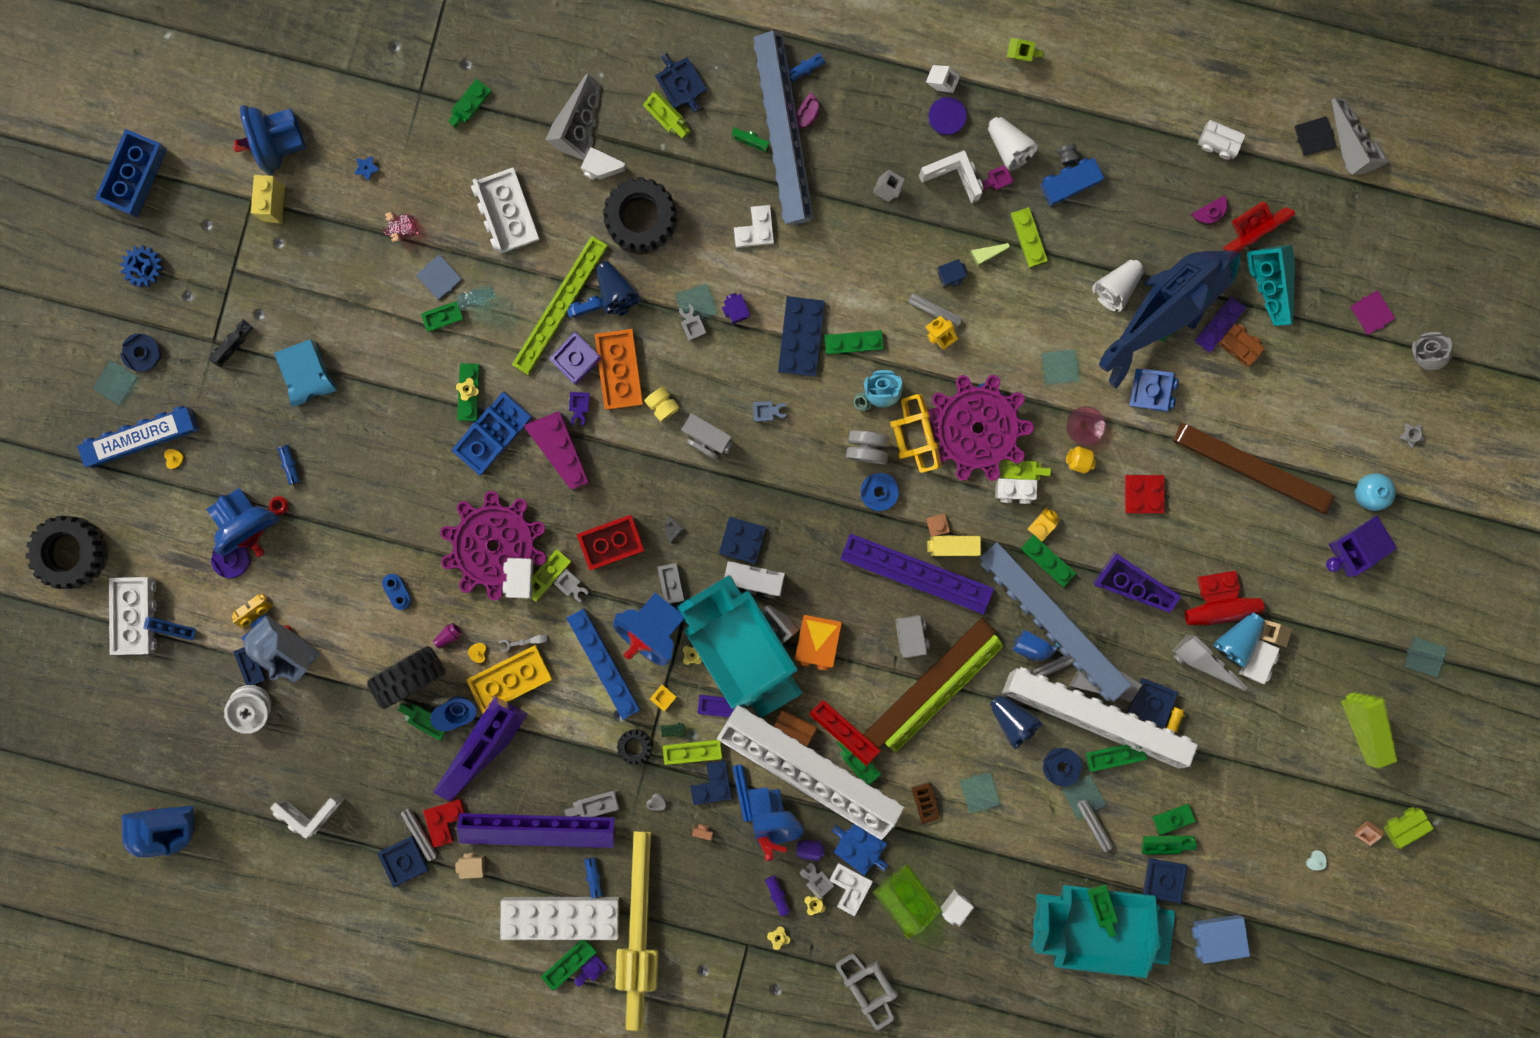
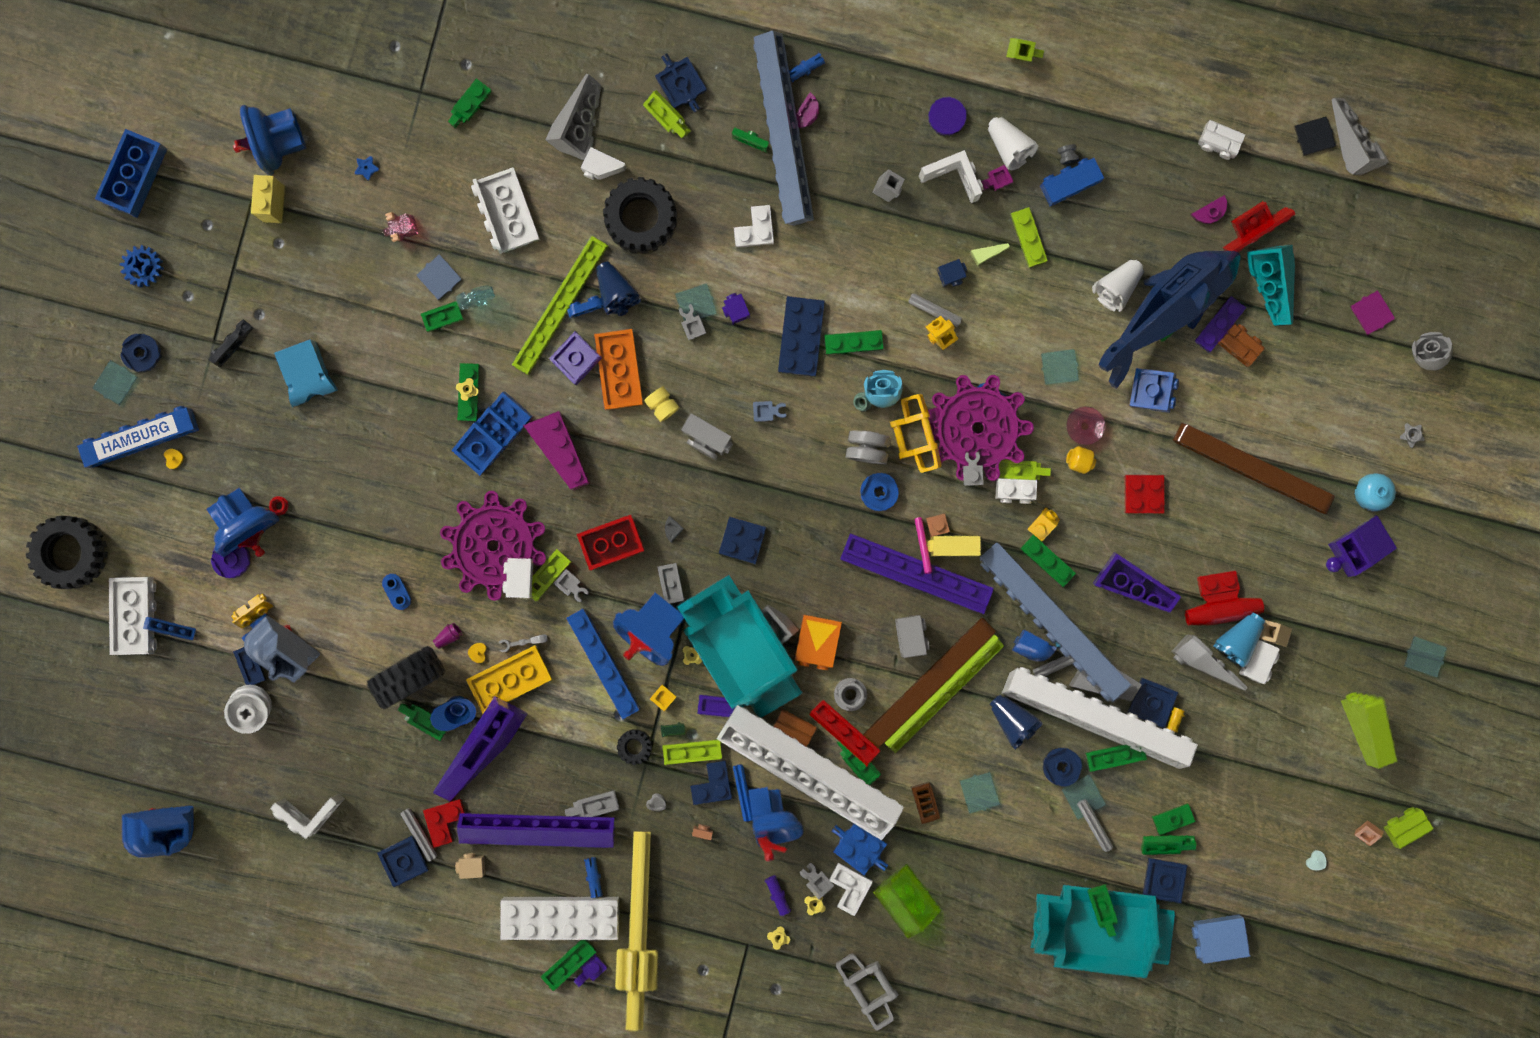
blue pin [277,445,301,485] -> none
dark purple plate [569,392,590,426] -> none
wedge [724,561,784,599] -> none
dark purple brick [796,840,824,861] -> none
white brick [926,65,961,93] -> none
white brick [940,889,973,926] -> none
none -> light grey piece [834,678,867,711]
none -> dark pink bar [914,517,933,574]
none -> light grey plate [963,452,984,486]

